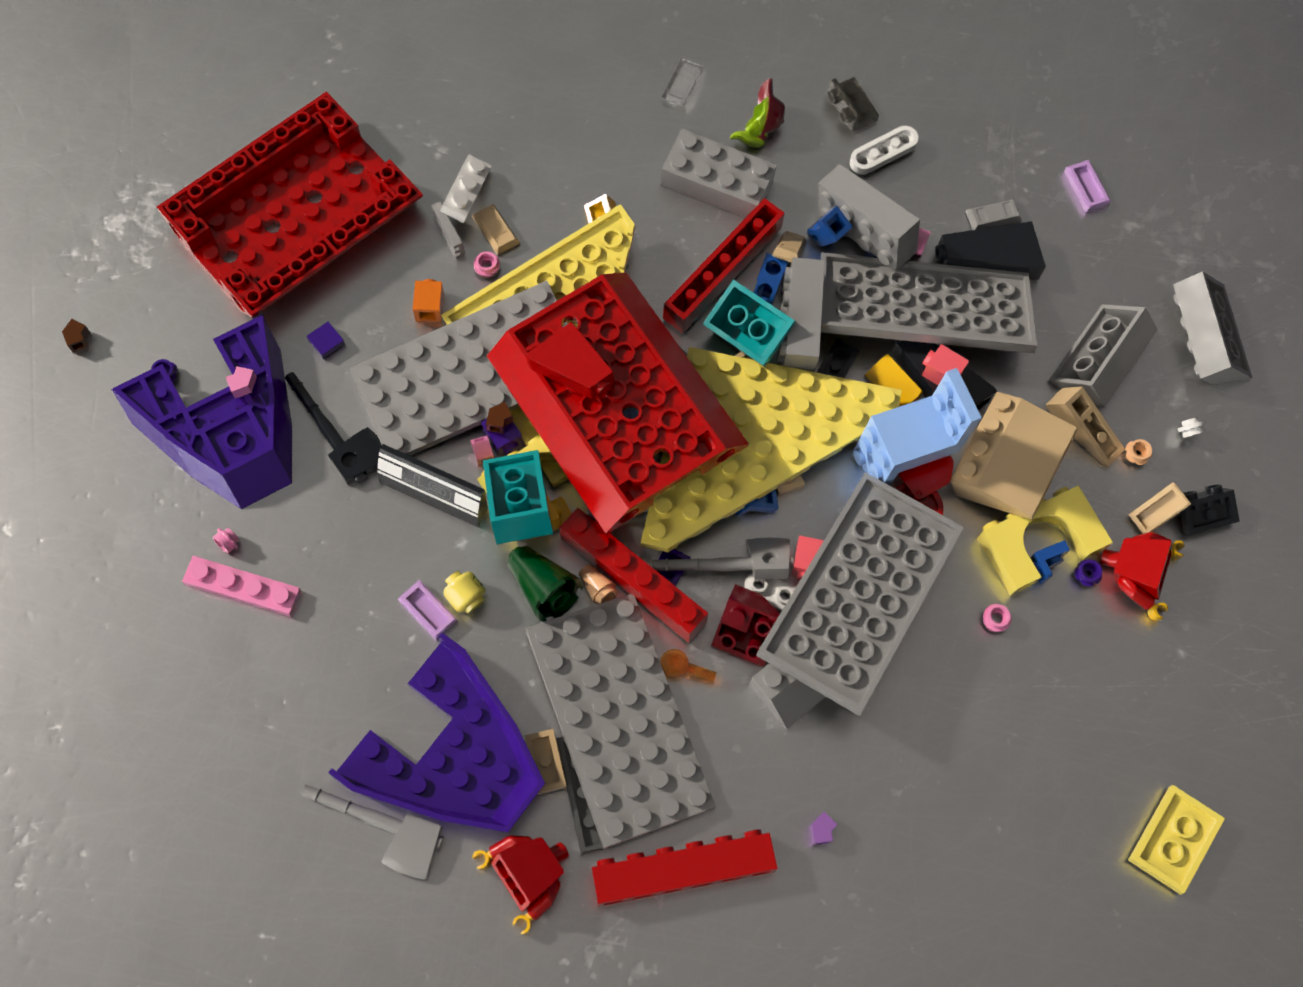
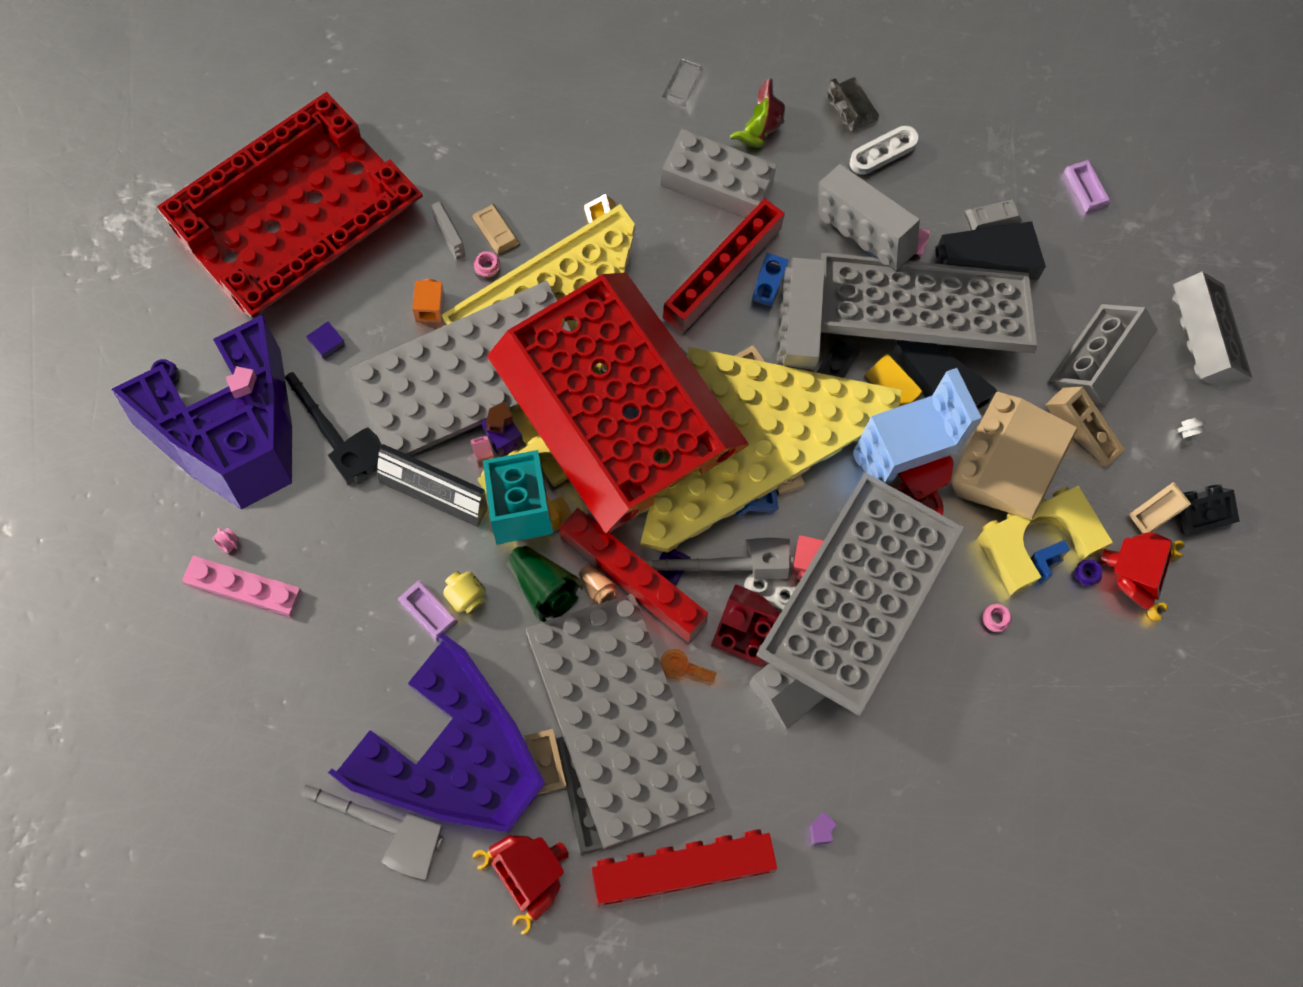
reddish brown piece [62,319,91,353] -> none
white plate [440,154,492,223] -> none
red slope [525,322,614,399] -> none
teal slope [703,280,796,367] -> none
tan tile [772,231,807,263] -> none
blue leg [807,206,853,247] -> none
coral brick [922,344,969,385] -> none
light nougat plate [1125,439,1152,465] -> none
light yellow plate [1128,785,1225,895] -> none

